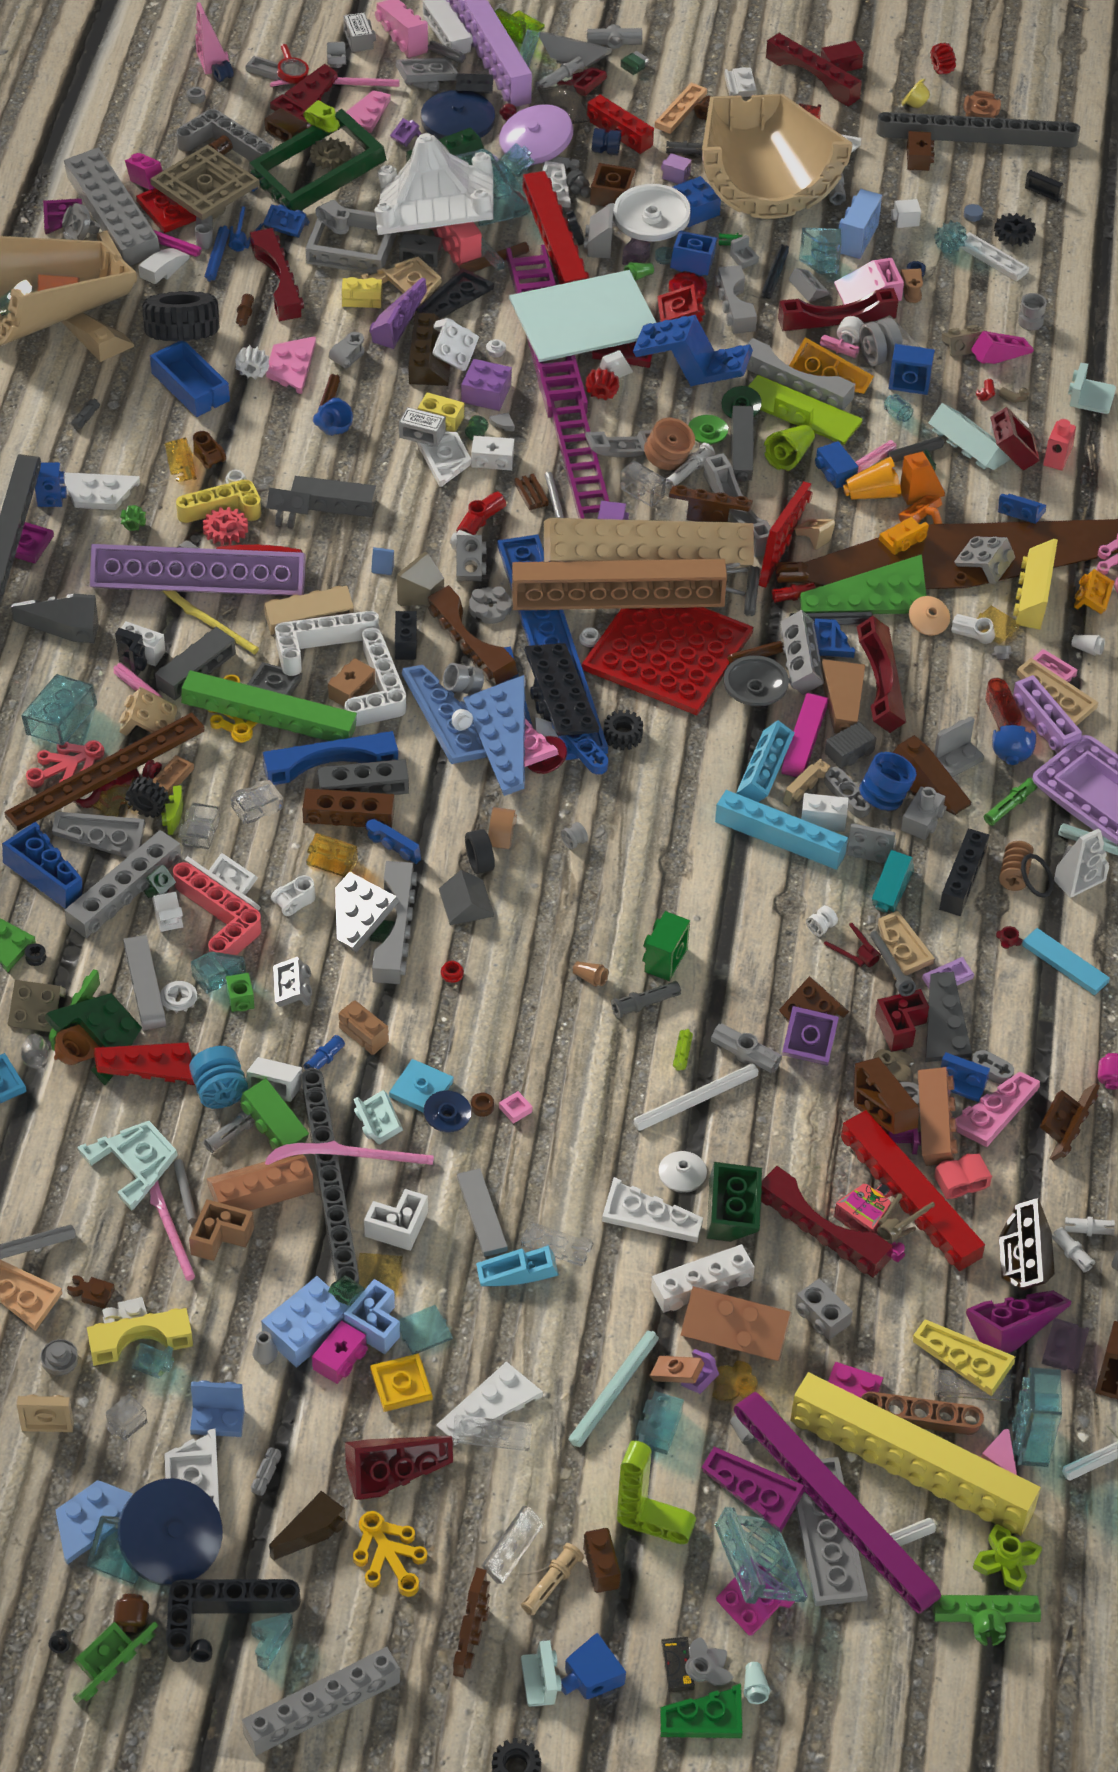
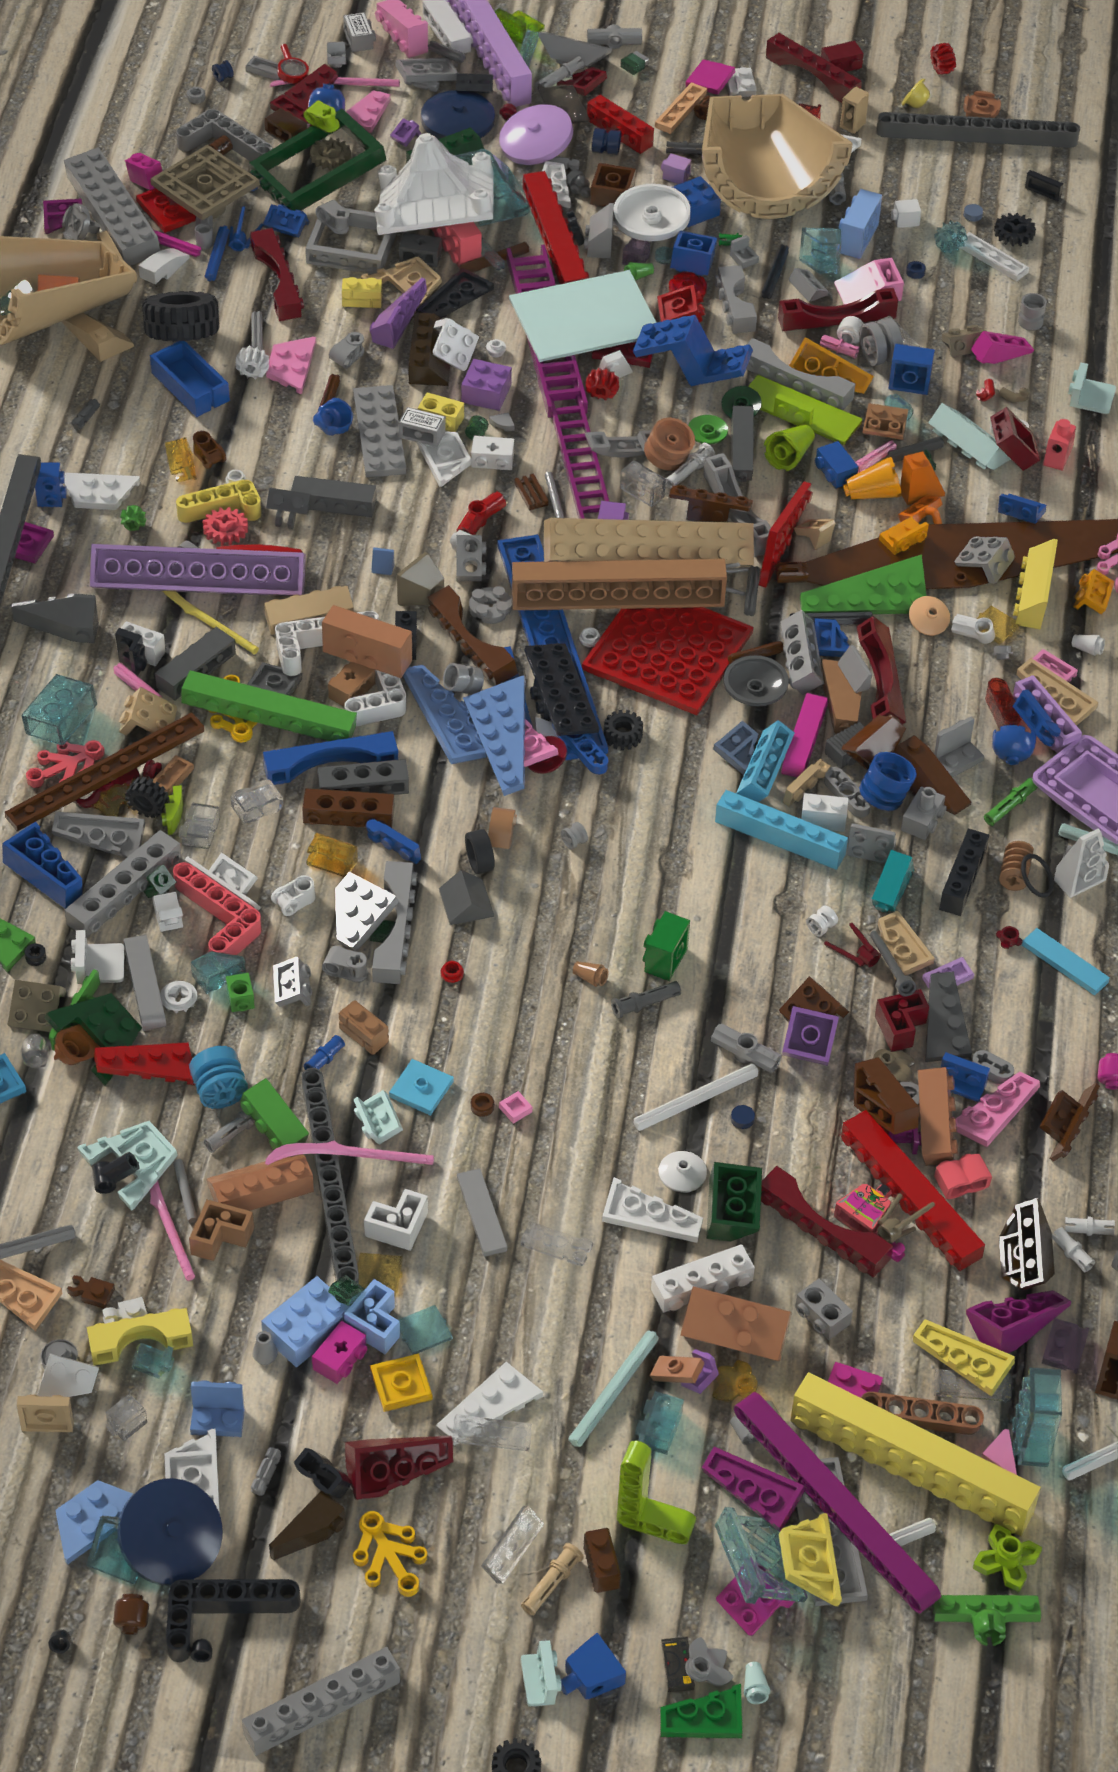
bright green bracket [73,1621,158,1703] -> none
bright pink wedge [195,2,229,75] -> none
reddish brown axle [236,294,254,327] -> none
white brick [247,1057,302,1102] -> none
clear light blue slope [251,1613,293,1671] -> none
dark blue dish [424,1090,472,1132] -> none
white plate [452,709,473,731] -> none
reddish brown plate [453,1567,490,1678] -> none
medium azure slope [476,1245,559,1286] -> none
clear light blue brick [500,143,535,177] -> none
lime axle [673,1029,693,1071] -> none
red pin [772,582,815,603] -> none
medium nougat piece [900,268,923,303] -> none
reddish brown brick [907,131,935,171] -> none
none -> white wing [37,1354,99,1397]
none -> white bracket [71,930,125,984]
none -> black piece [92,1152,140,1194]
none -> light grey axle [252,311,263,351]
none -> black brick [294,1448,352,1499]
none -> blue cylinder [308,84,345,112]
none -> nougat brick [322,605,412,678]
none -> light grey piece [322,946,368,982]
none -> light grey plate [353,385,406,477]
none -> dark pink tile [685,59,735,95]
none -> sand blue wing [713,720,759,775]
none -> dark blue tile [731,1105,755,1129]
none -> light yellow wing [779,1513,842,1606]
none -> light grey slope [838,645,872,693]
none -> tan brick [839,87,869,133]
none -> reddish brown slope [841,715,906,771]
none -> medium nougat slope [863,403,909,440]
none -> blue hinge [1013,689,1061,746]

